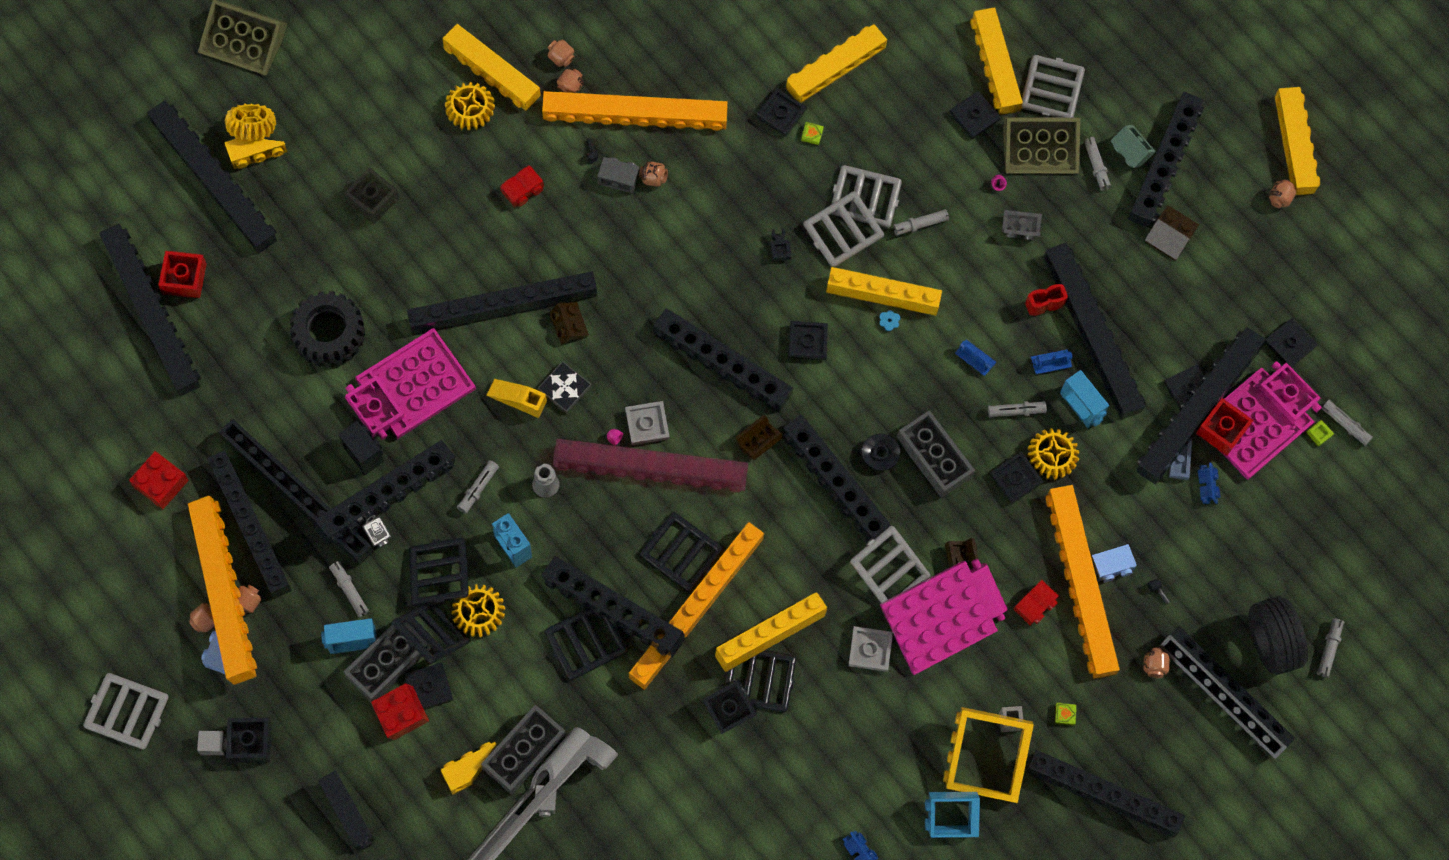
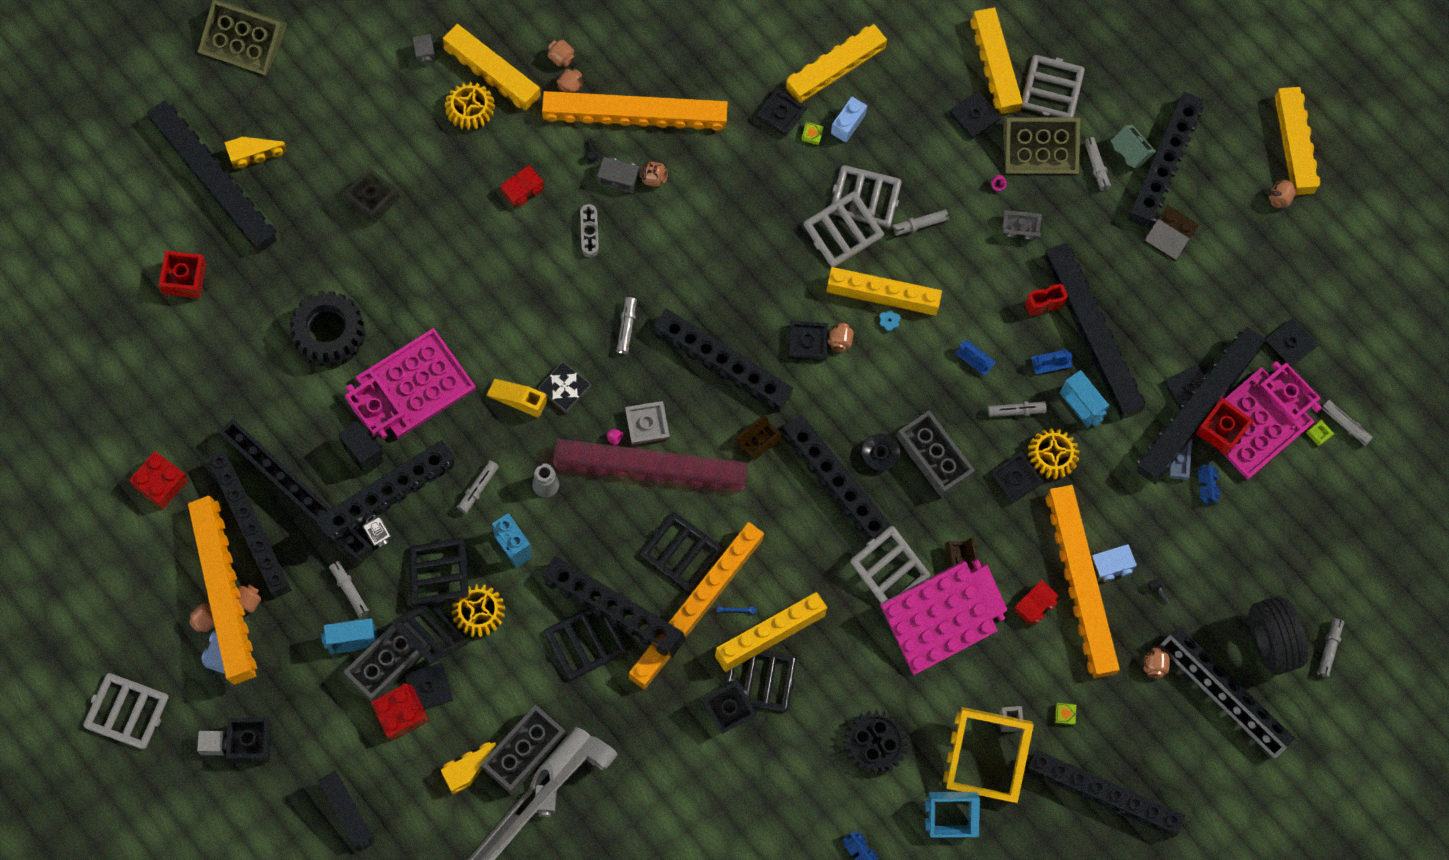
black brick [99,223,201,397] -> none
yellow gear [225,103,276,141] -> none
black brick [407,271,597,335] -> none
dark brown bracket [550,302,589,345] -> none
black plate [770,228,791,262] -> none
light grey plate [848,626,893,672] -> none
none -> flat silver brick [413,34,436,65]
none -> light grey beam [580,204,599,258]
none -> light grey pin [616,297,637,354]
none -> blue hinge [716,605,757,615]
none -> nougat head [827,323,854,352]
none -> light blue brick [831,97,867,142]
none -> black gear [843,710,909,775]

